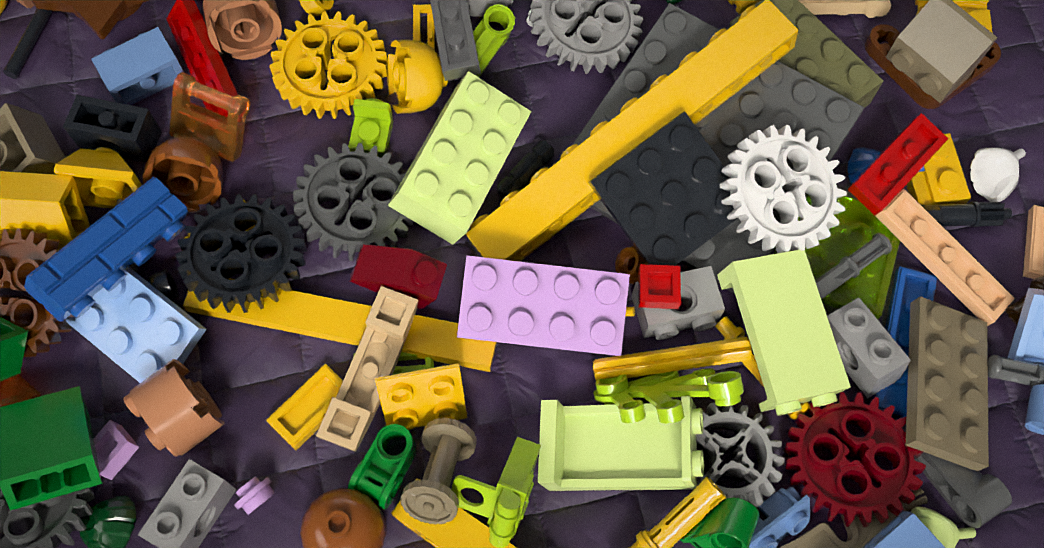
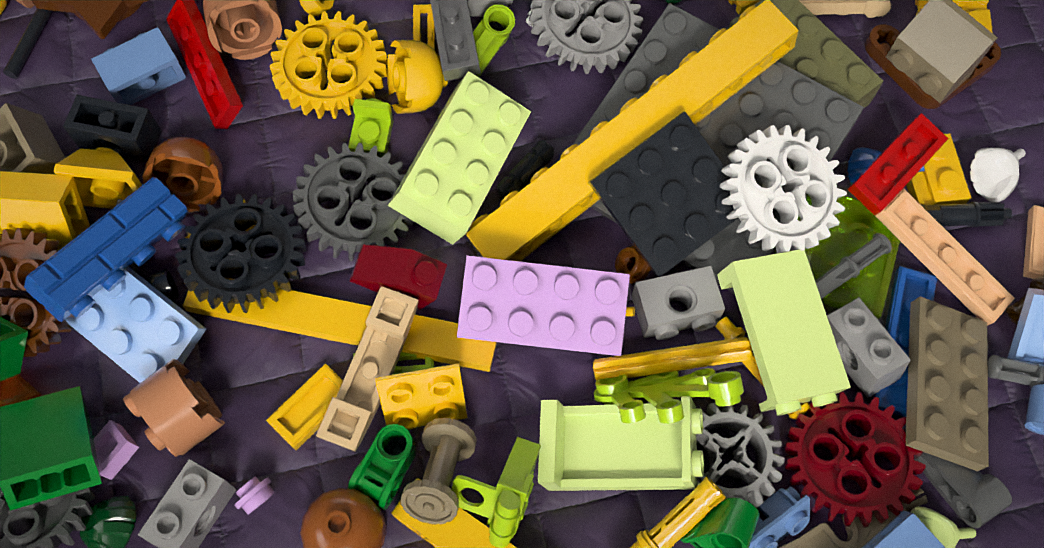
clear orange plate [169,72,251,162] -> none
red plate [638,264,681,309] -> none

